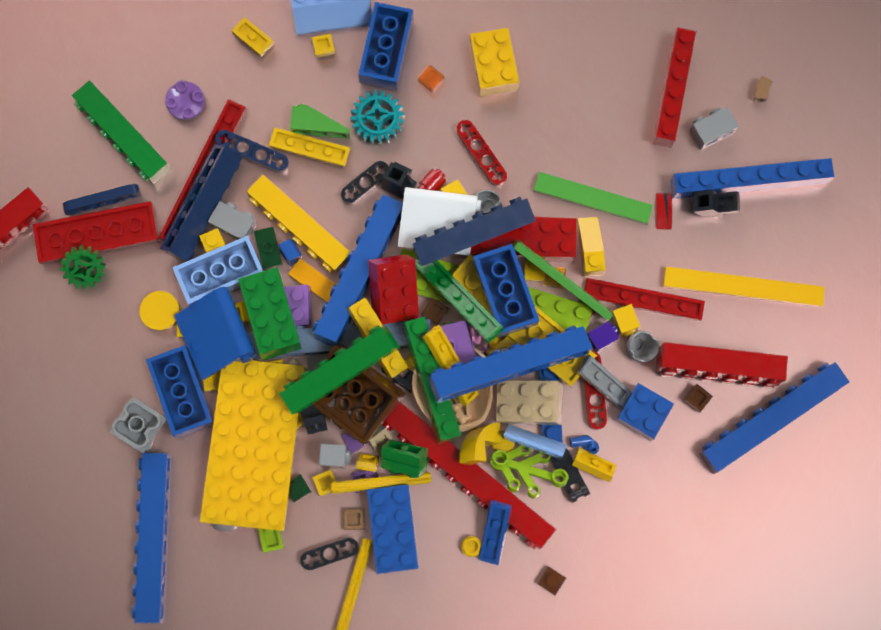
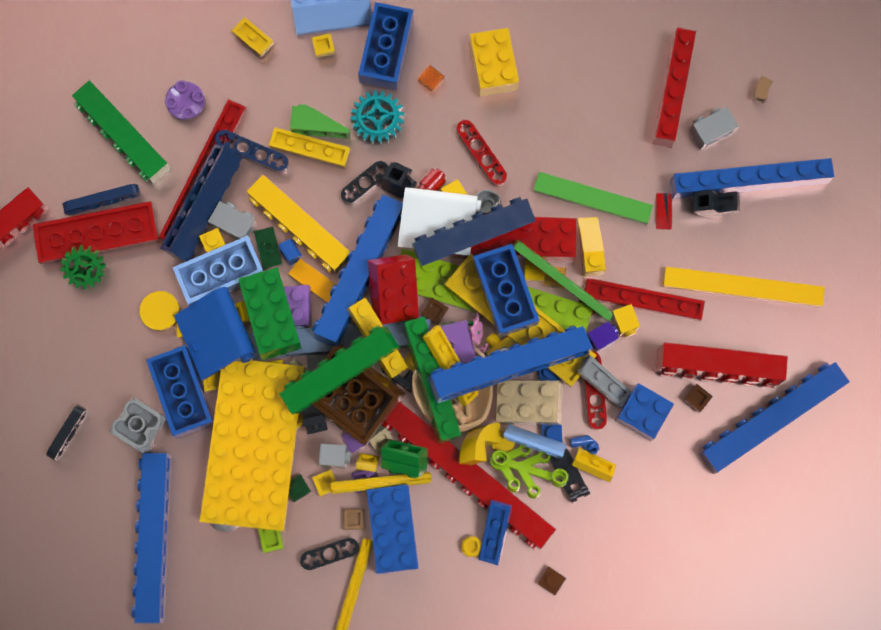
green tile [415,259,504,343] -> none
light grey hair [626,331,659,362] -> none
none -> black beam [46,404,88,461]

